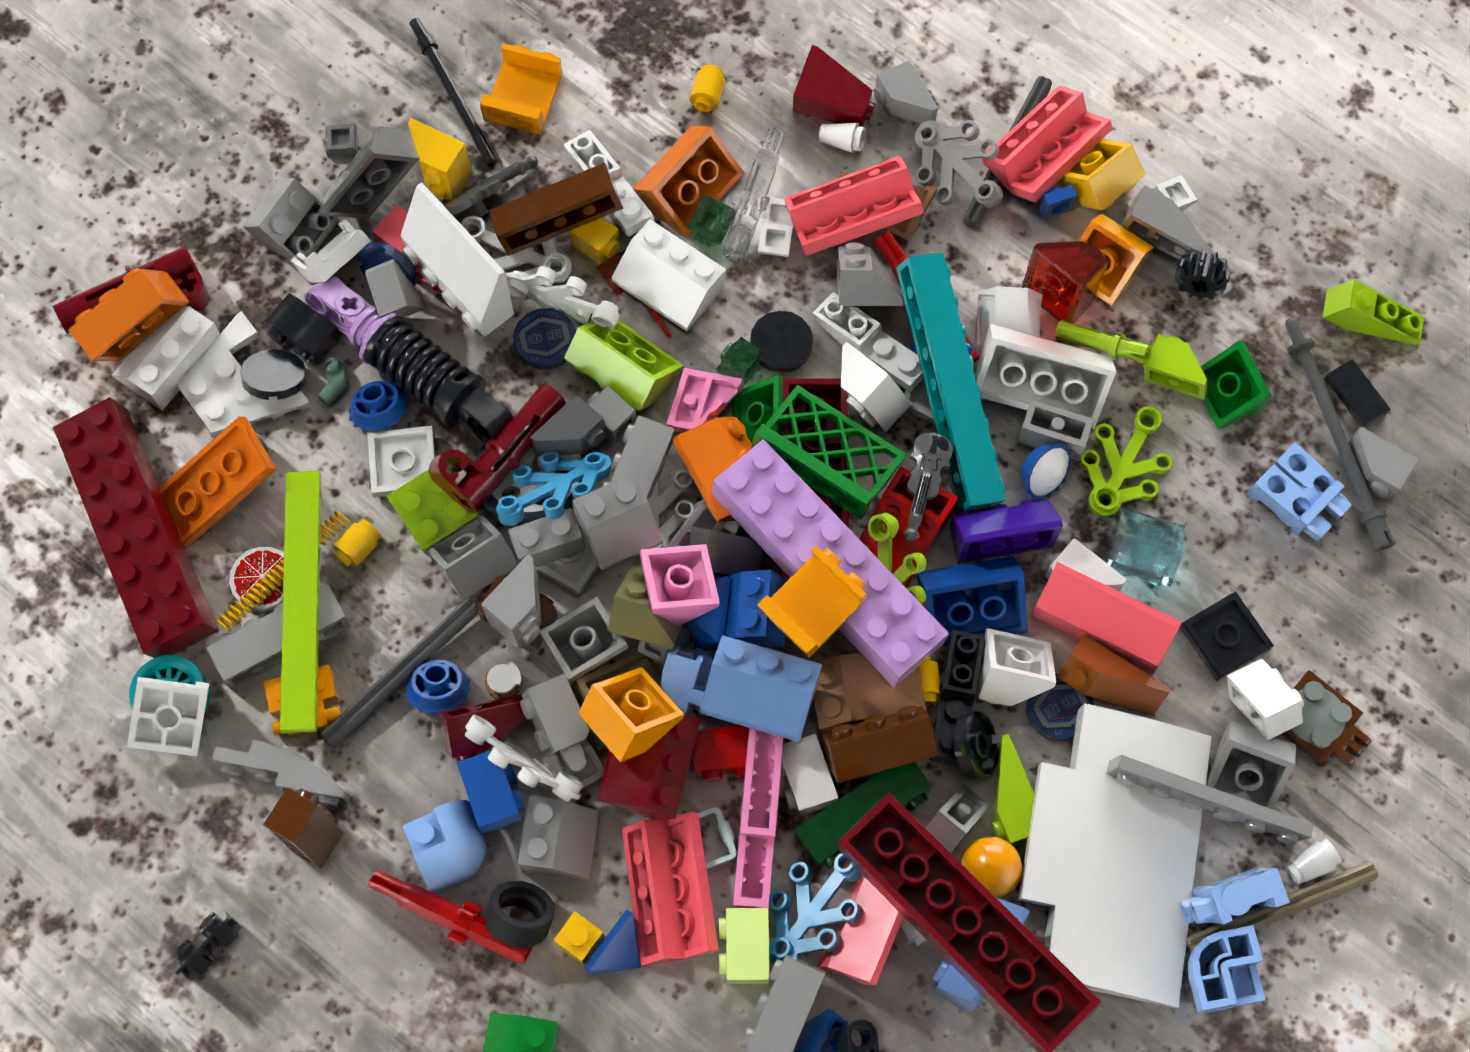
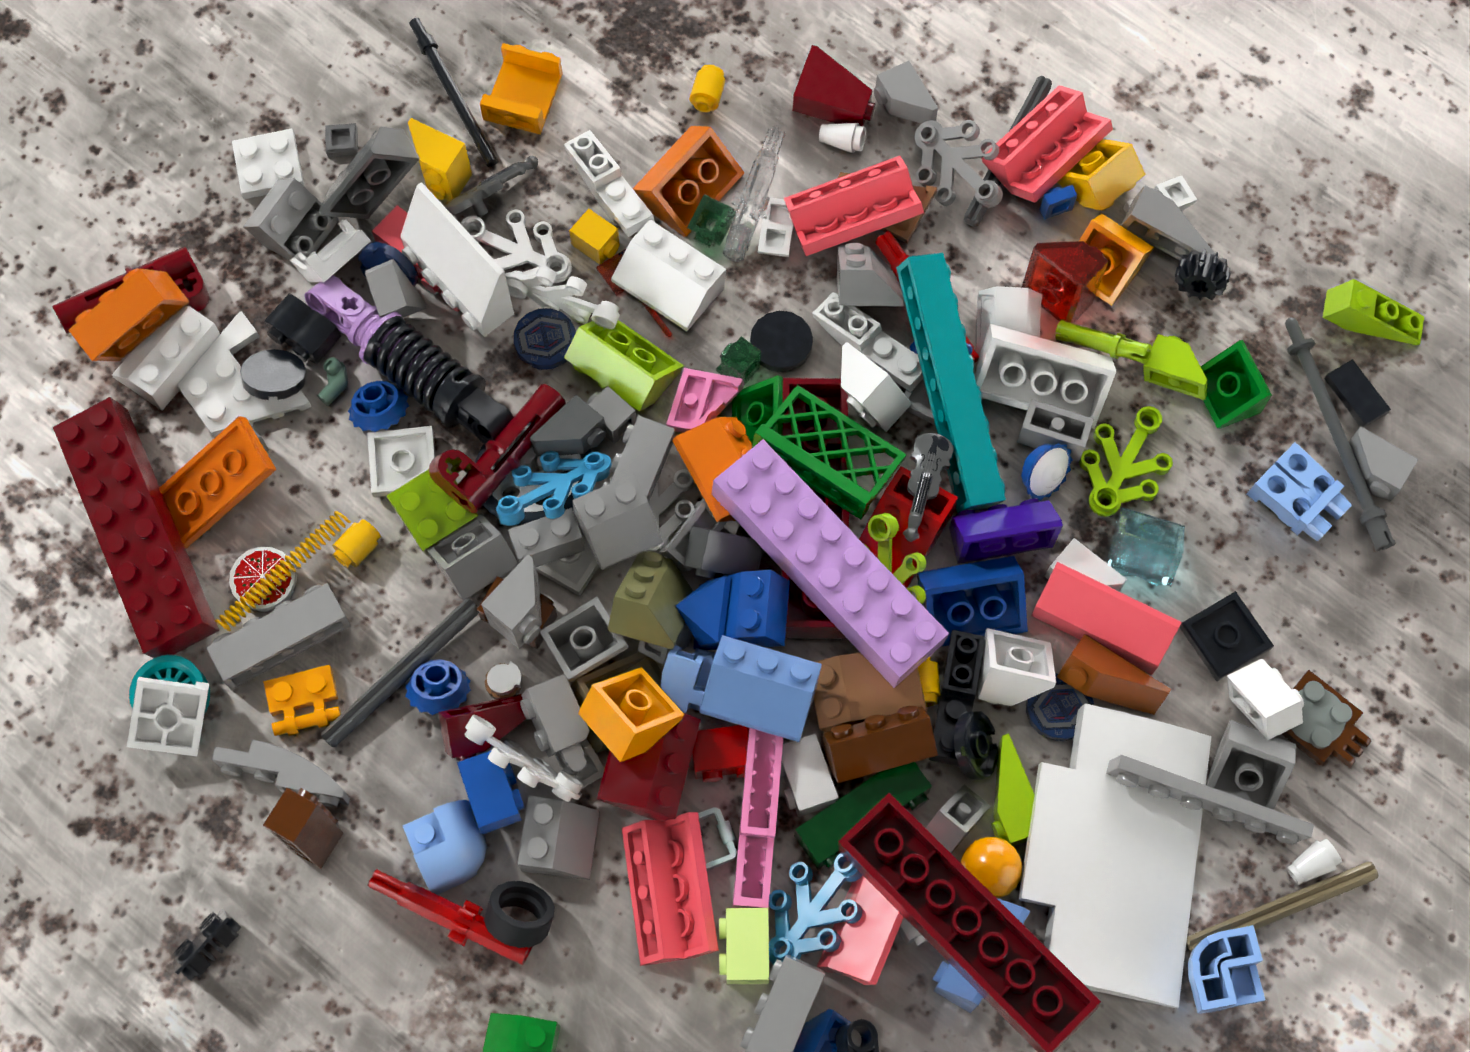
lime tile [280,471,321,733] -> none
reddish brown brick [489,163,624,256] -> none
yellow brick [553,911,605,966] -> none
blue slope [584,909,641,975] -> none
bright pink slope [640,544,720,626] -> none
light orange panel [757,546,867,658] -> none
light blue hips [1179,868,1290,924] -> none
none -> white plate [232,128,305,199]

